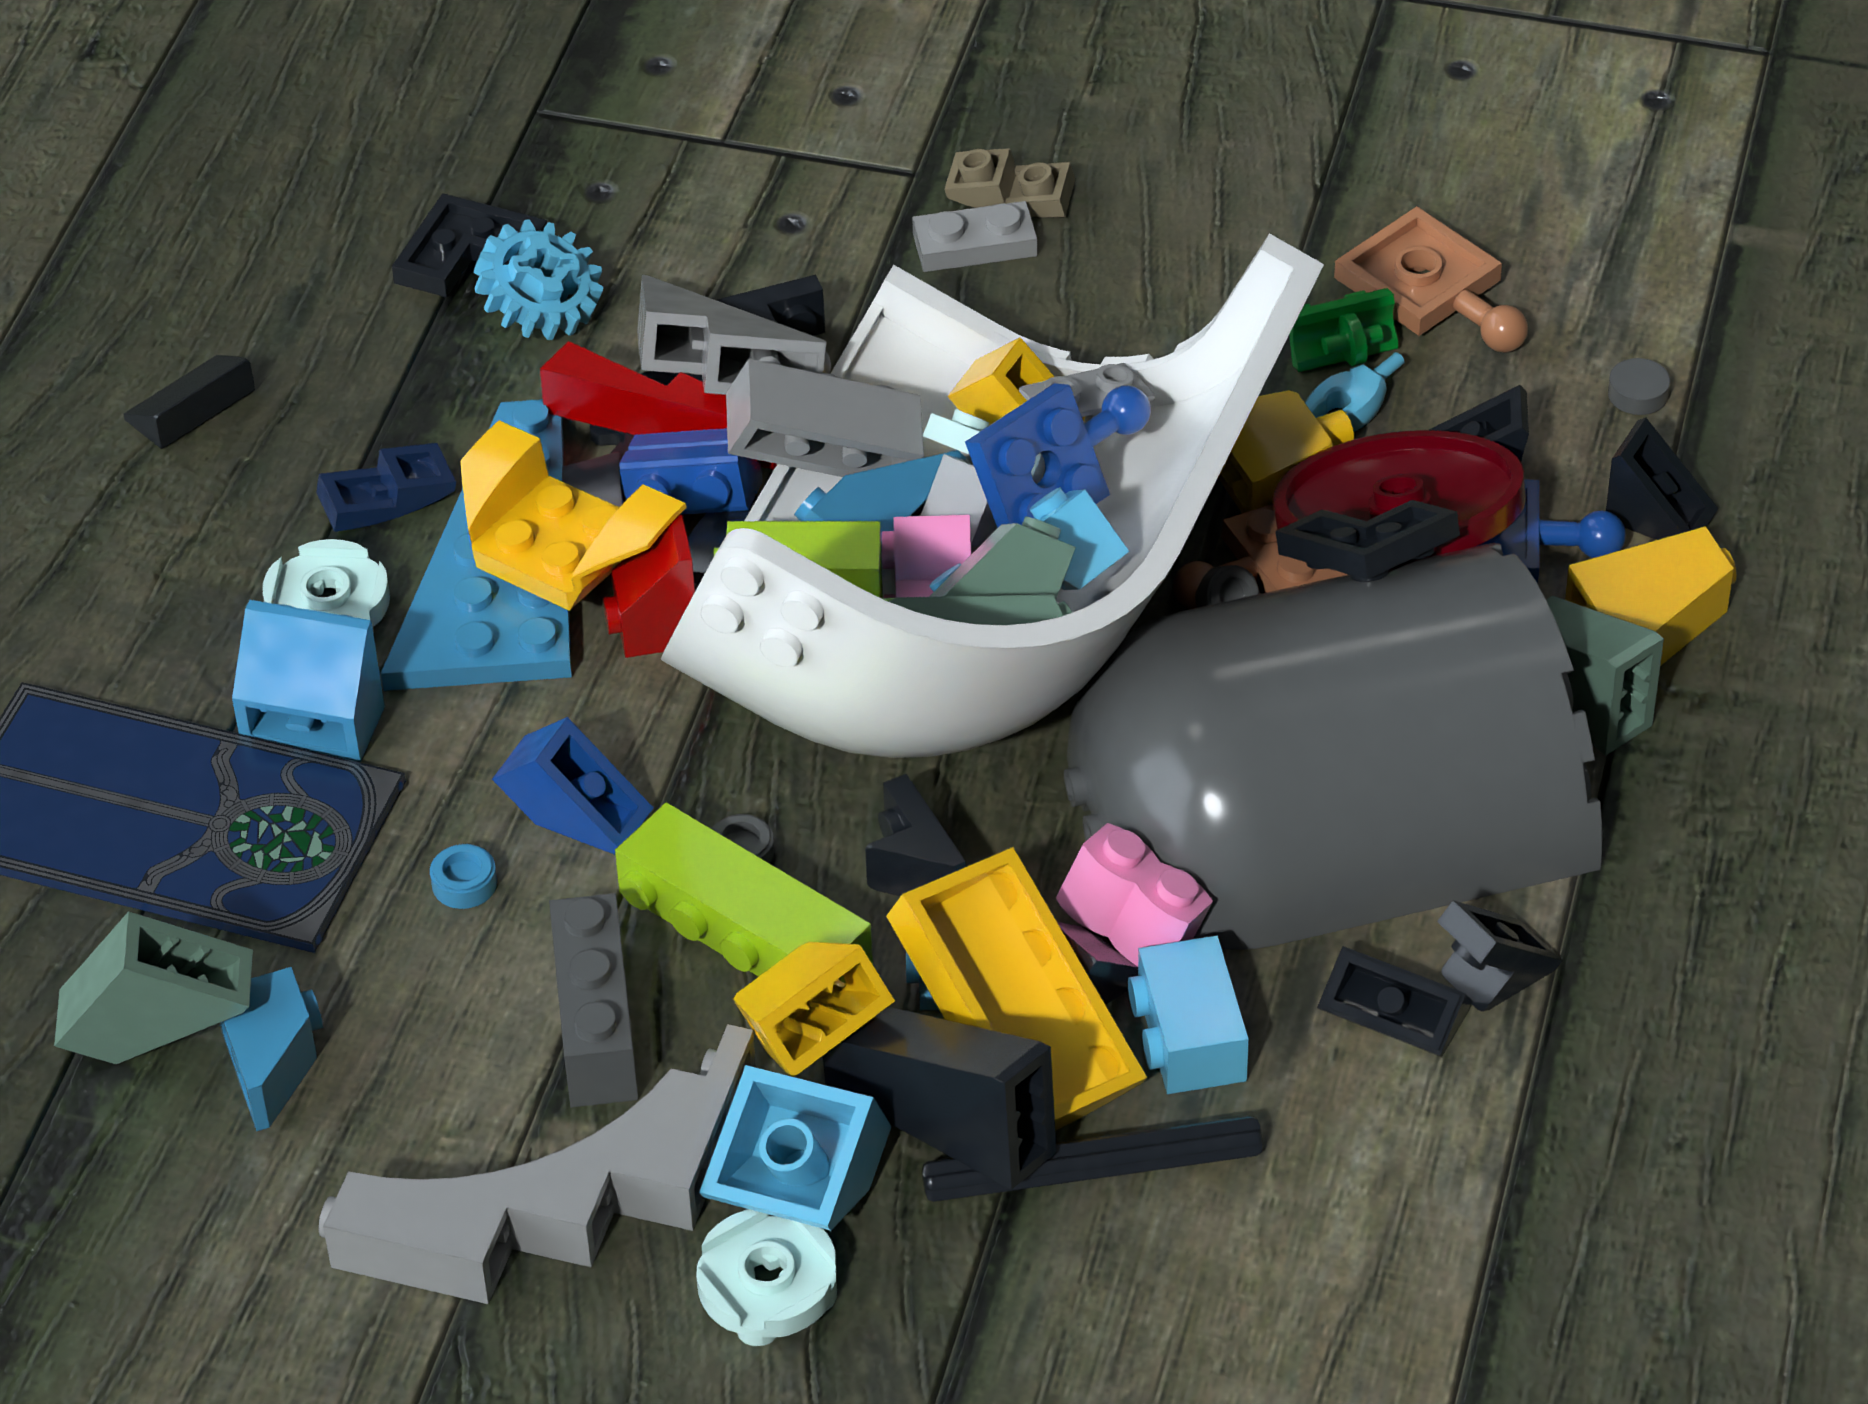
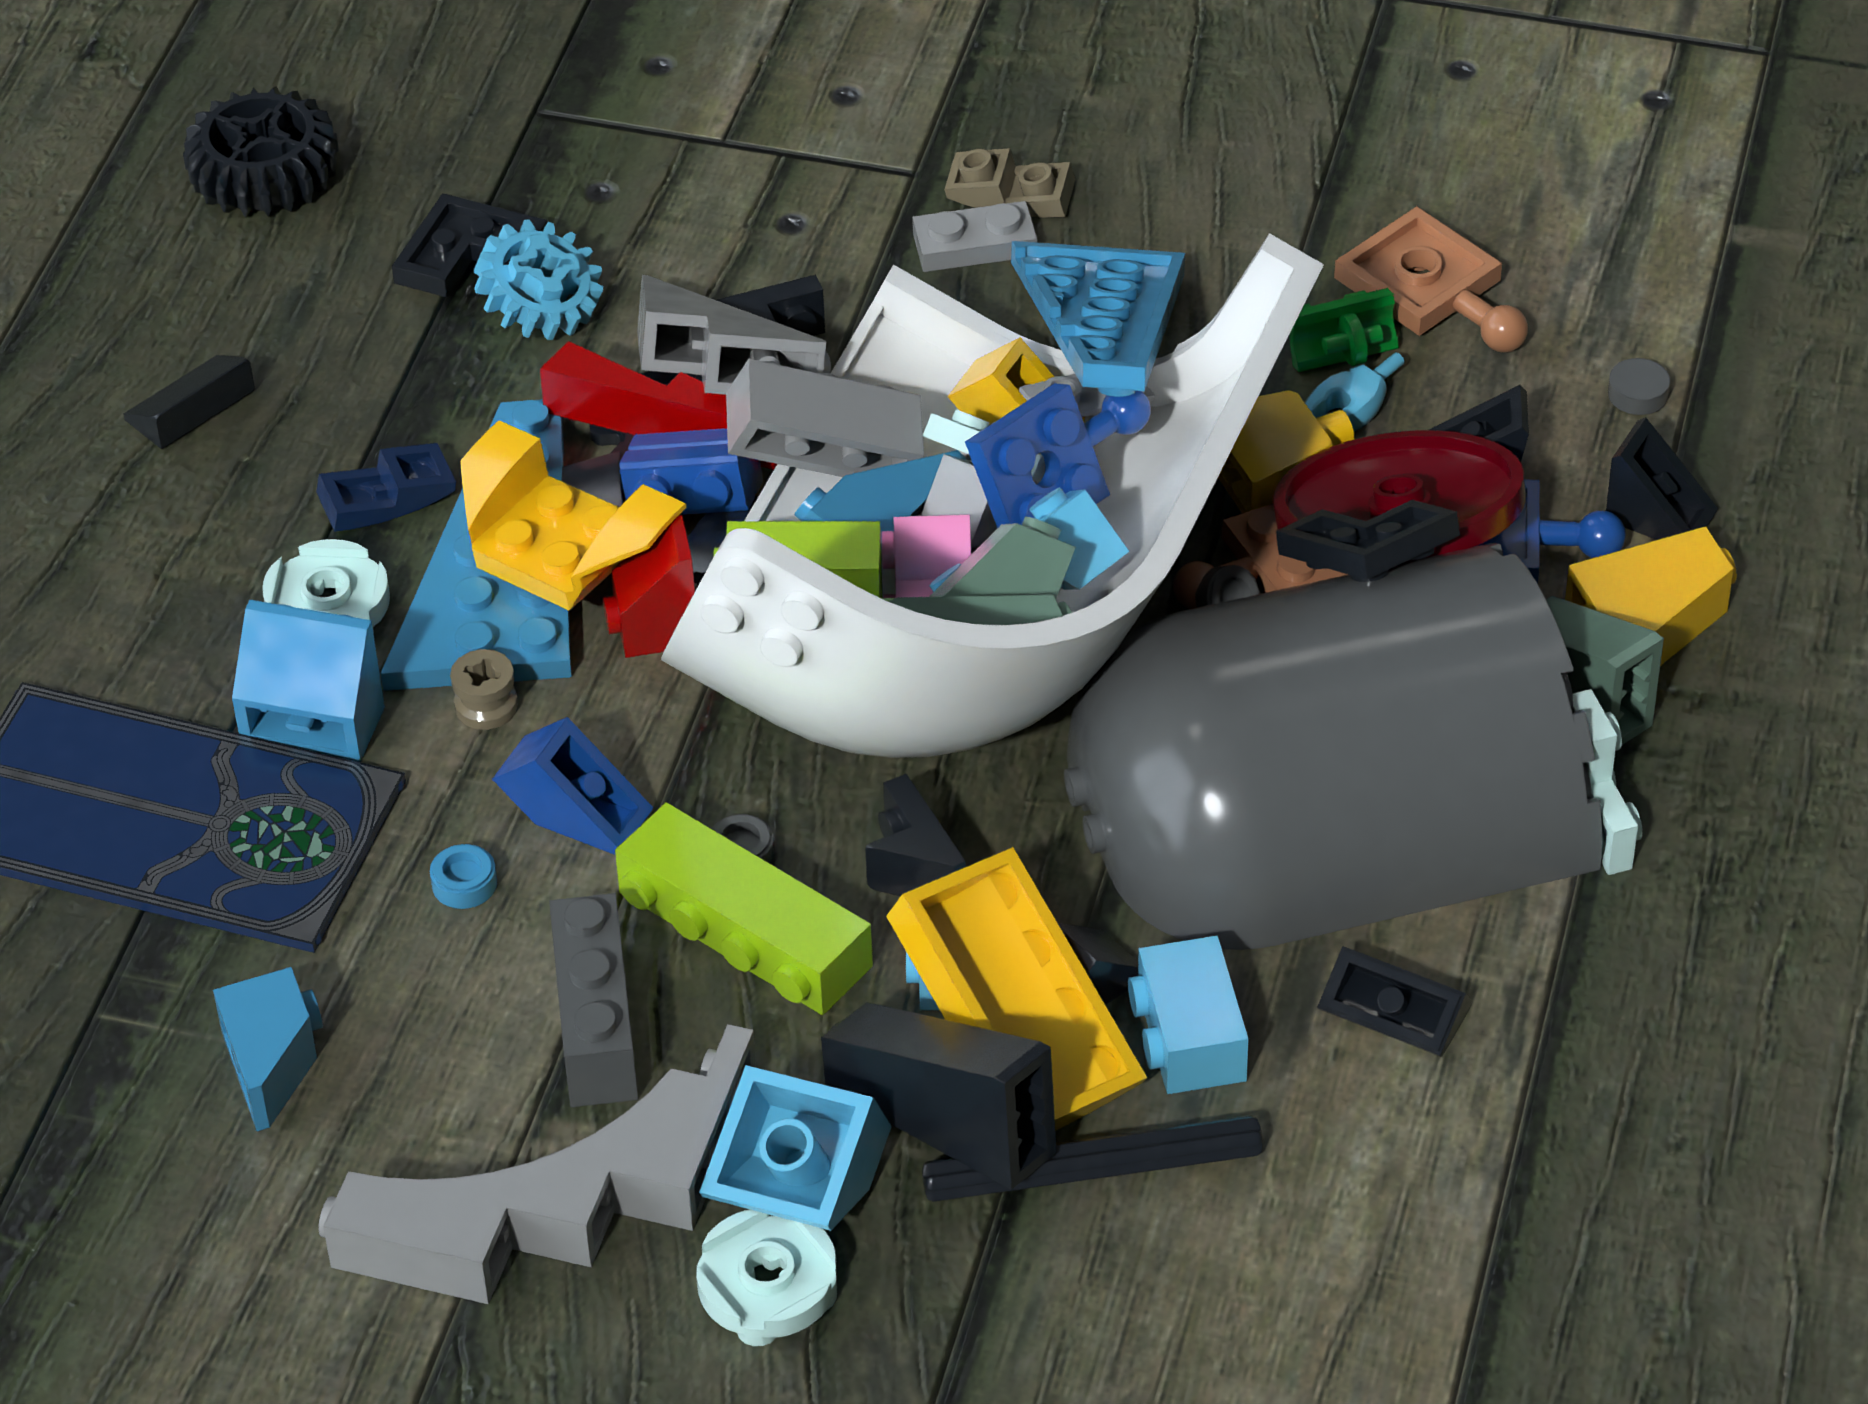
sand green slope [54,911,253,1064] -> none
yellow torso [733,942,895,1077] -> none
bright pink brick [1056,823,1213,966] -> none
black slope [1437,900,1562,1012] -> none
none -> black gear [183,86,339,218]
none -> dark tan wheel [450,649,518,730]
none -> dark azure wing [1011,241,1185,397]
none -> light aqua plate [1572,689,1642,875]

